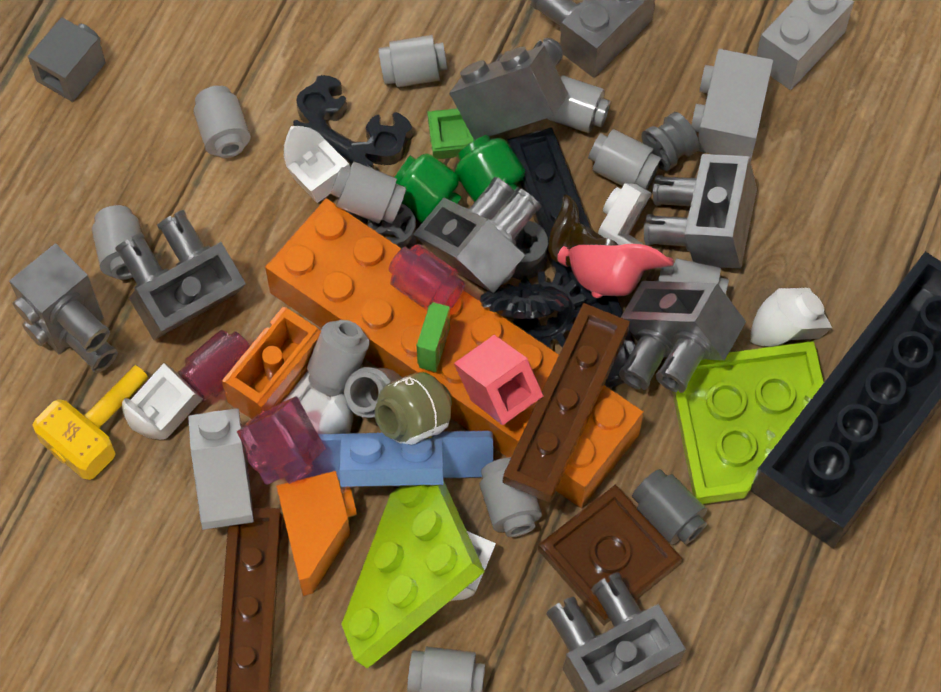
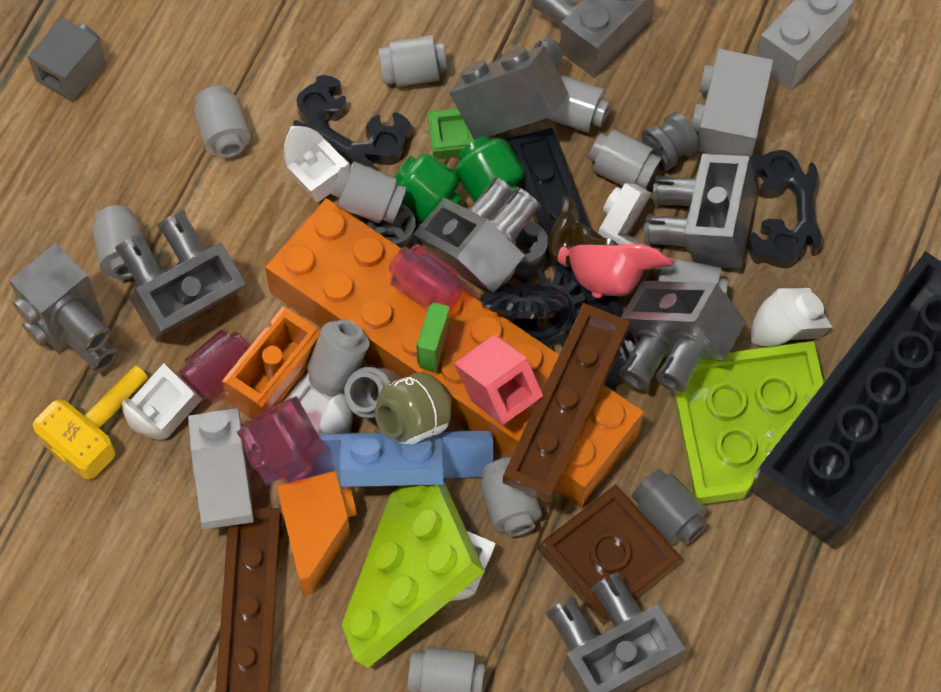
none -> black helmet [748,150,822,269]

